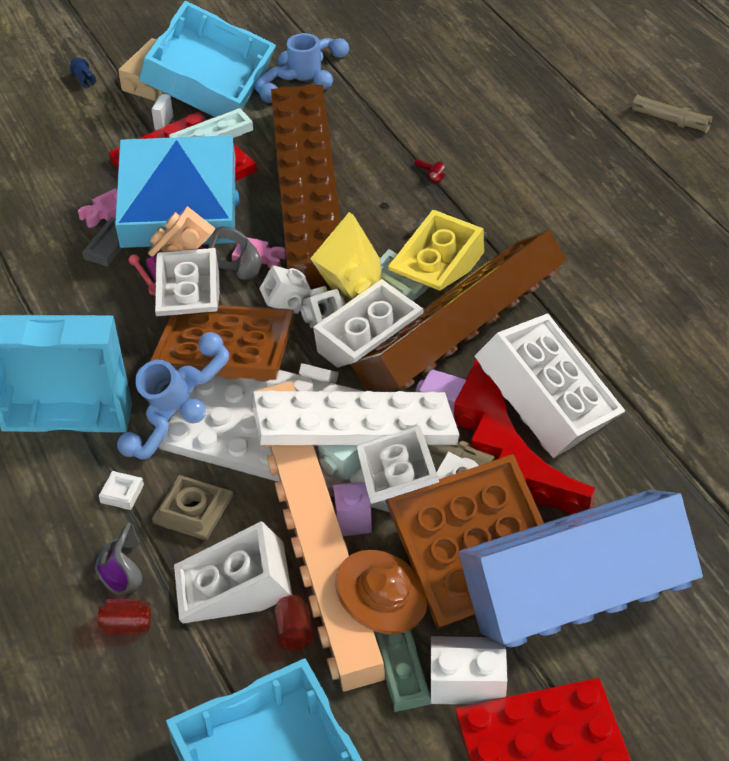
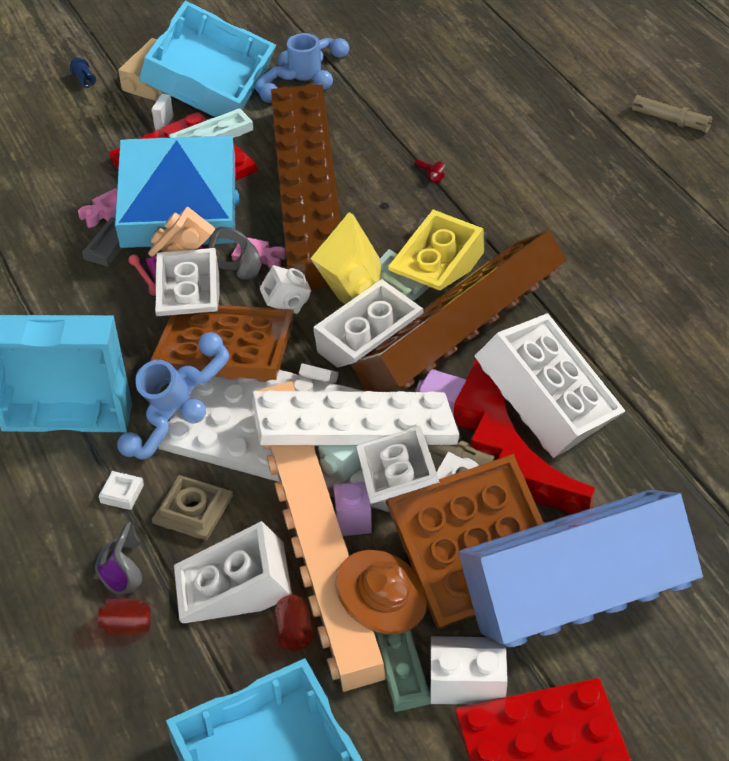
white brick [300,286,345,328] -> none

